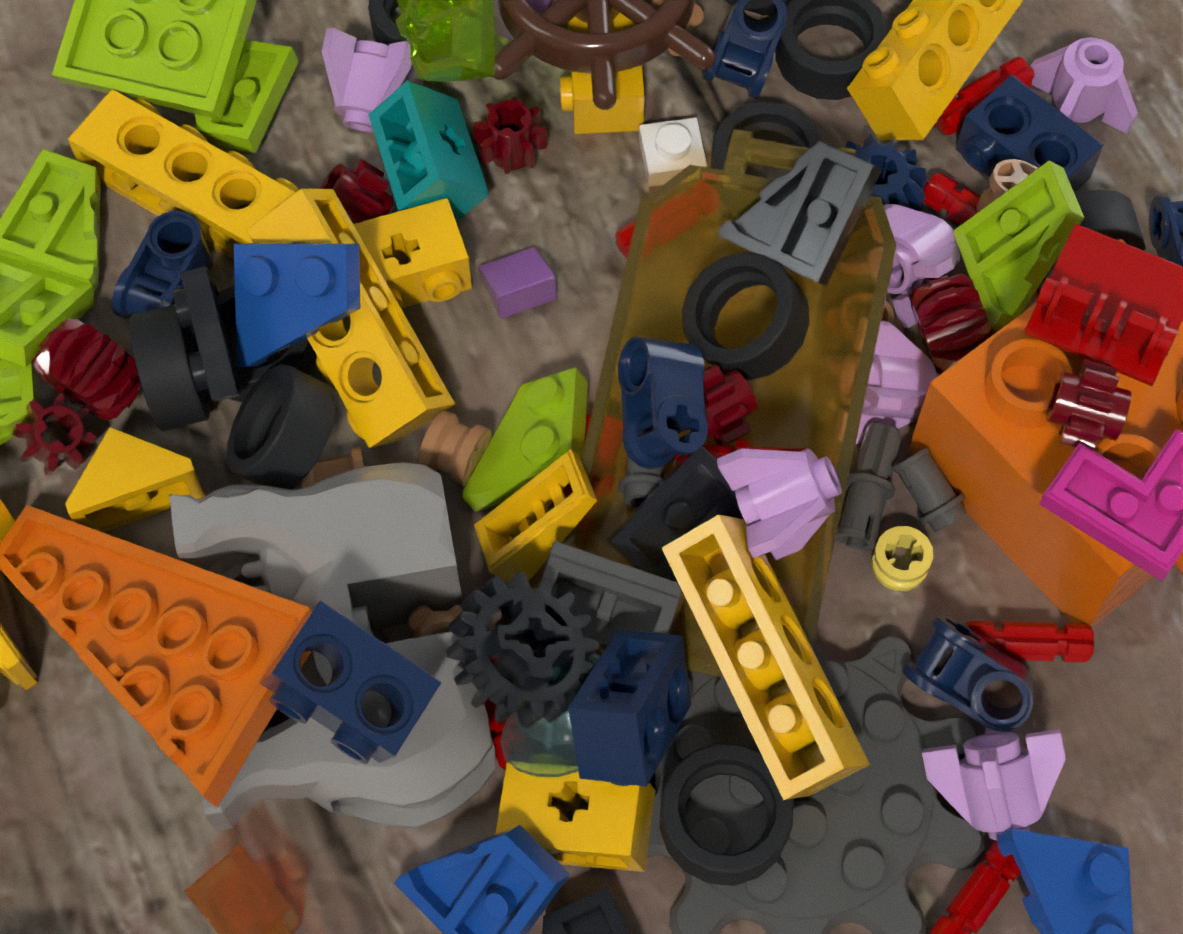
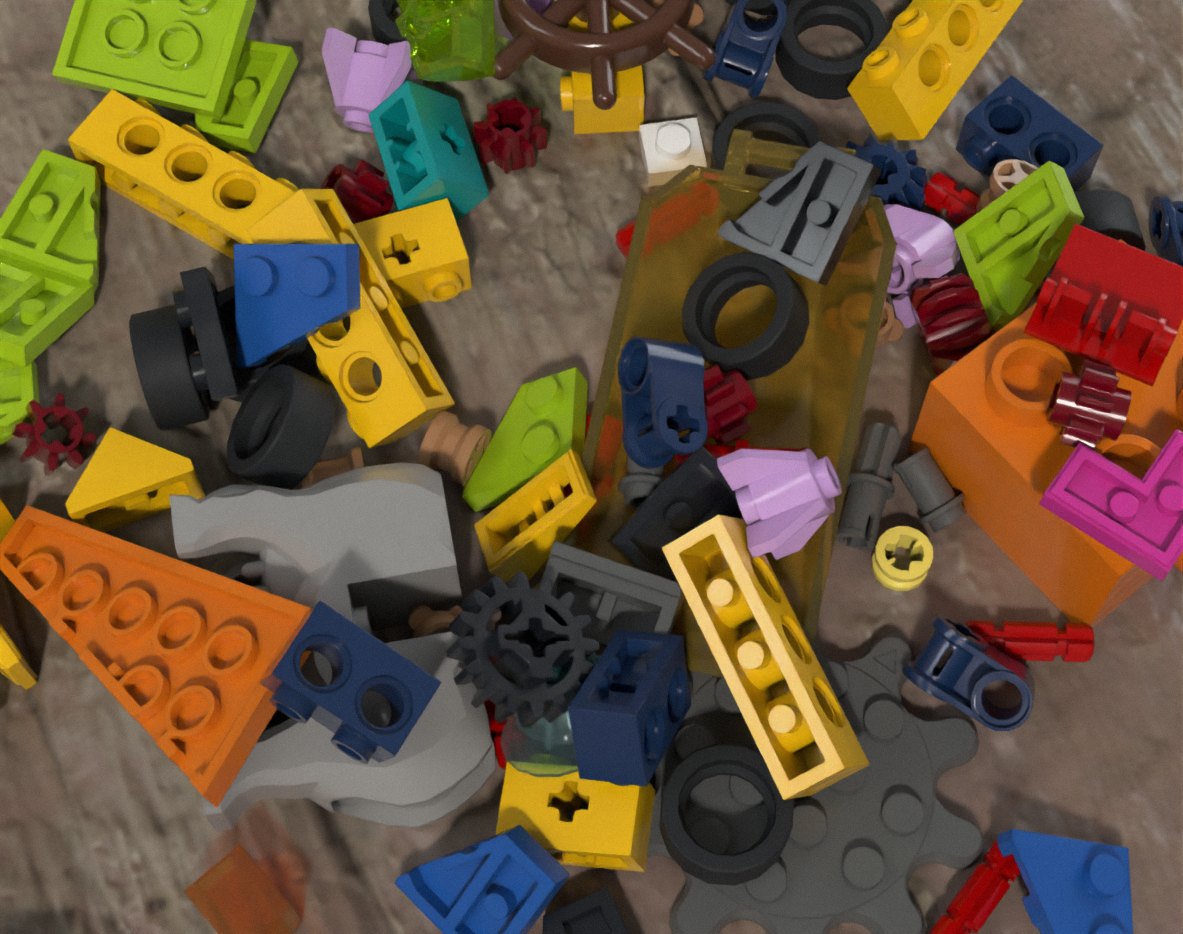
dark red gear [32,318,141,420] -> none
dark blue piece [112,211,213,319] -> none
medium lavender slope [479,247,557,319] -> none
lavender brick [829,319,940,444] -> none
lavender brick [922,727,1066,840] -> none
red axle [934,57,1035,135] -> none
lavender brick [1031,37,1138,134] -> none

